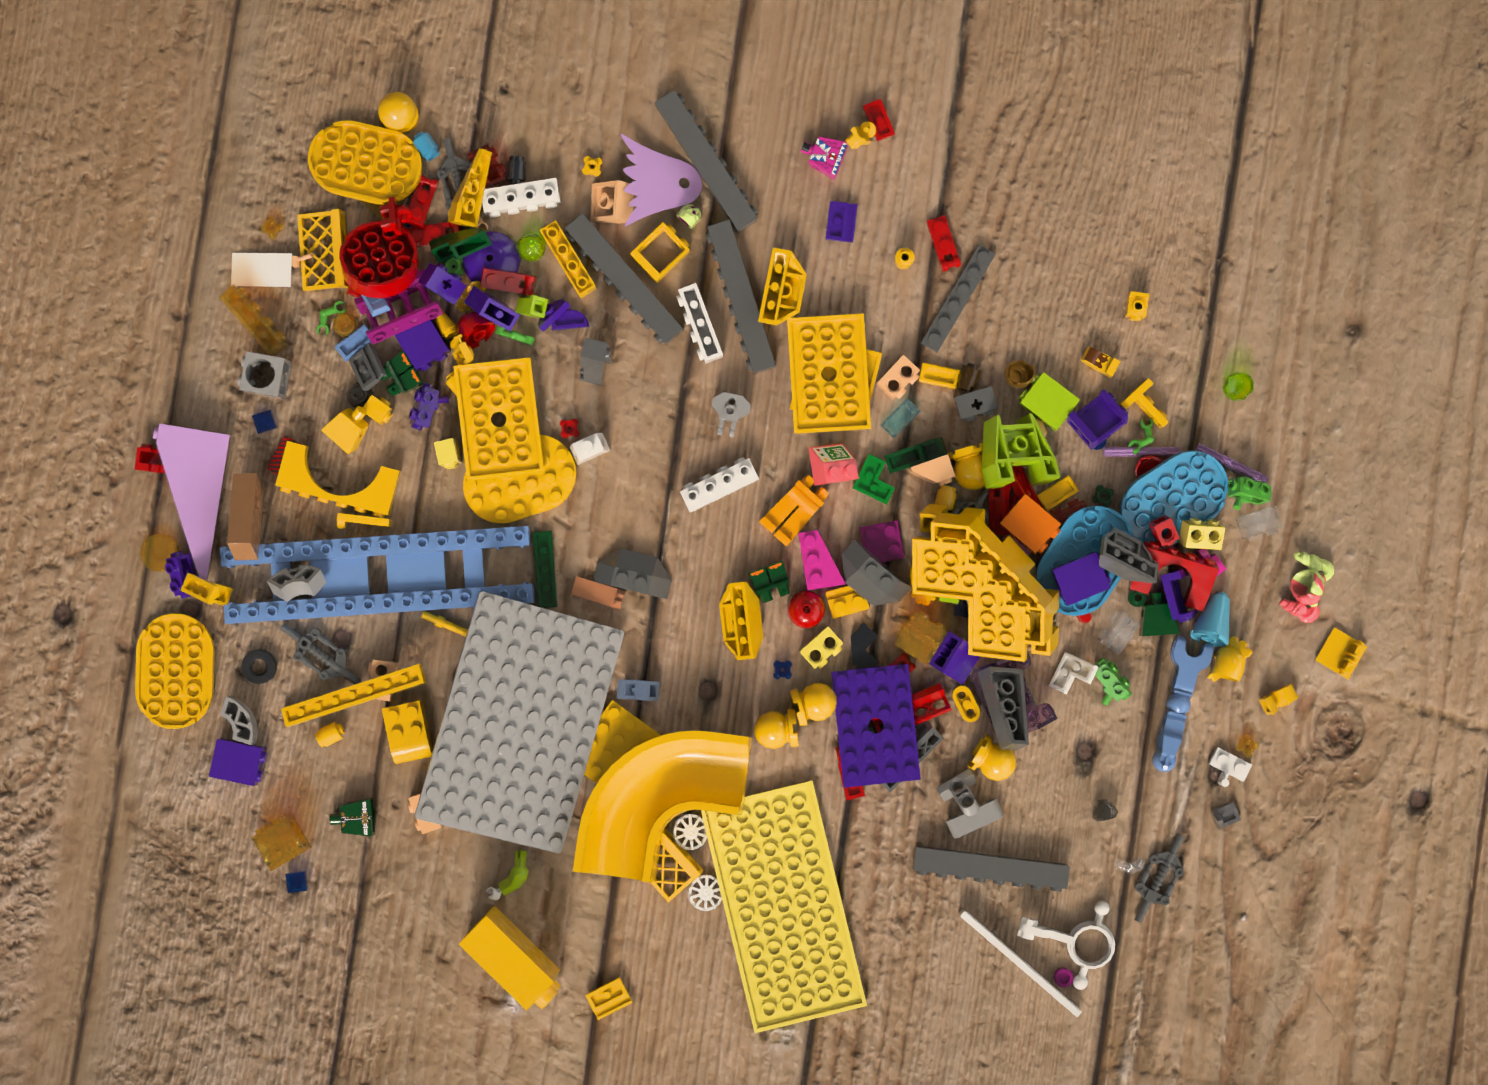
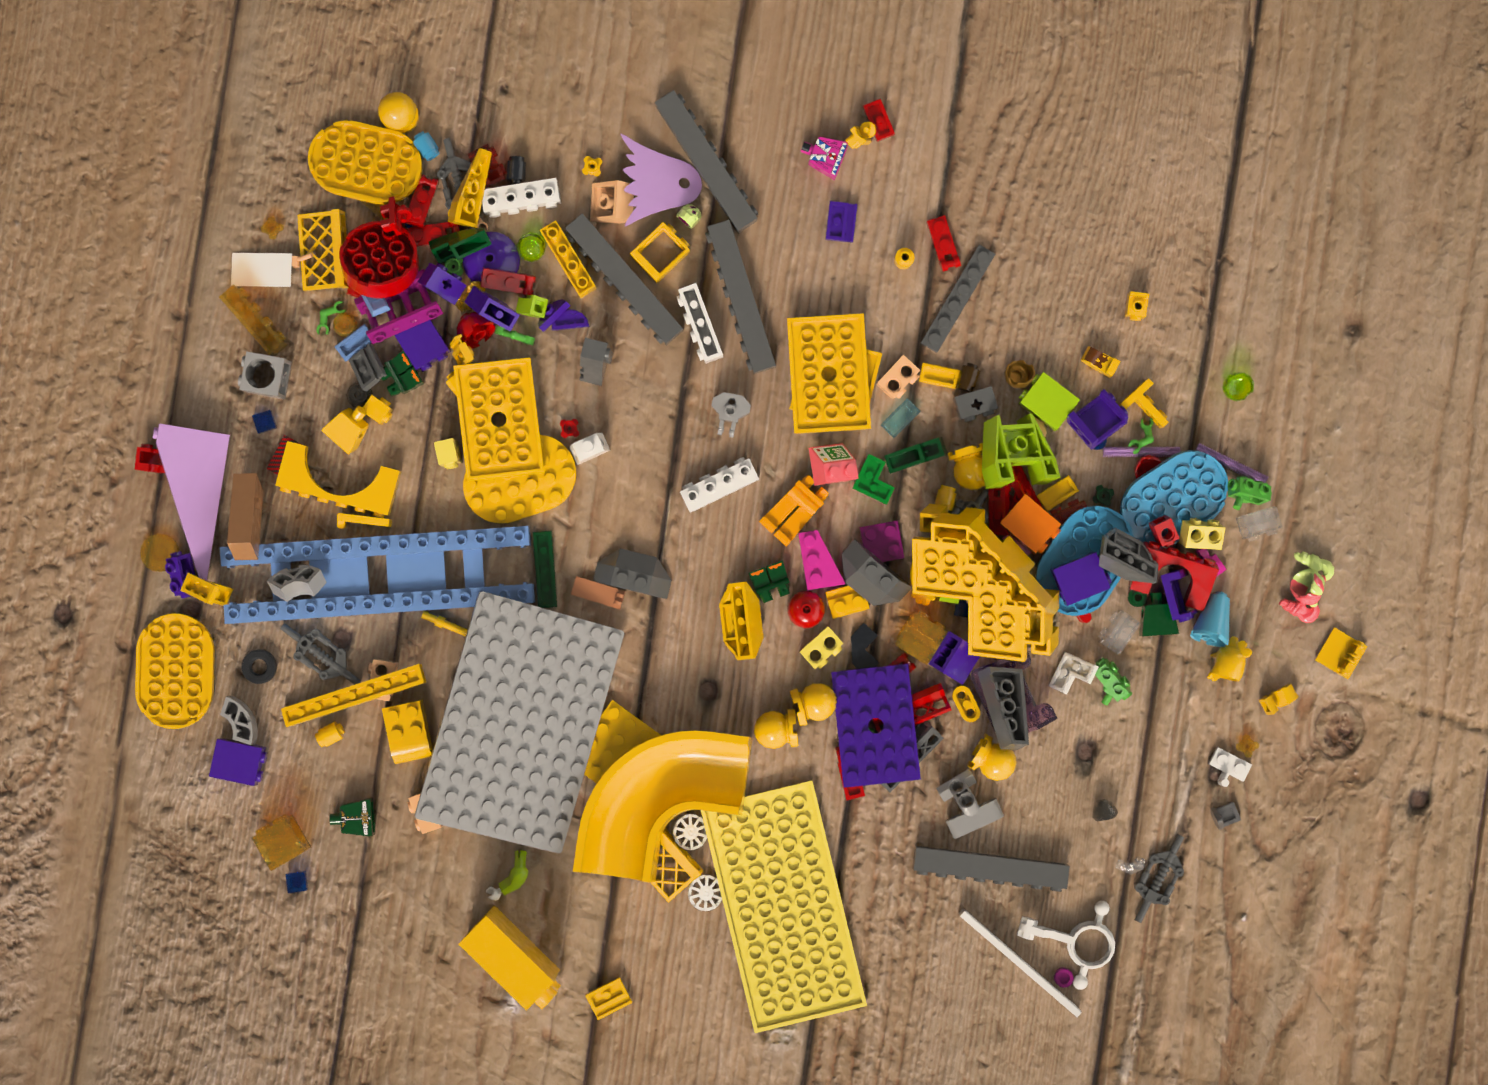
dark purple brick [409,383,449,430] -> none
yellow cone [435,310,457,340] -> none
sand blue brick [617,679,660,701] -> none
yellow wedge [758,248,807,325] -> none
clear blue plate [773,660,792,679] -> none
light nougat slope [908,454,955,486] -> none
medium blue piece [1152,635,1214,772] -> none

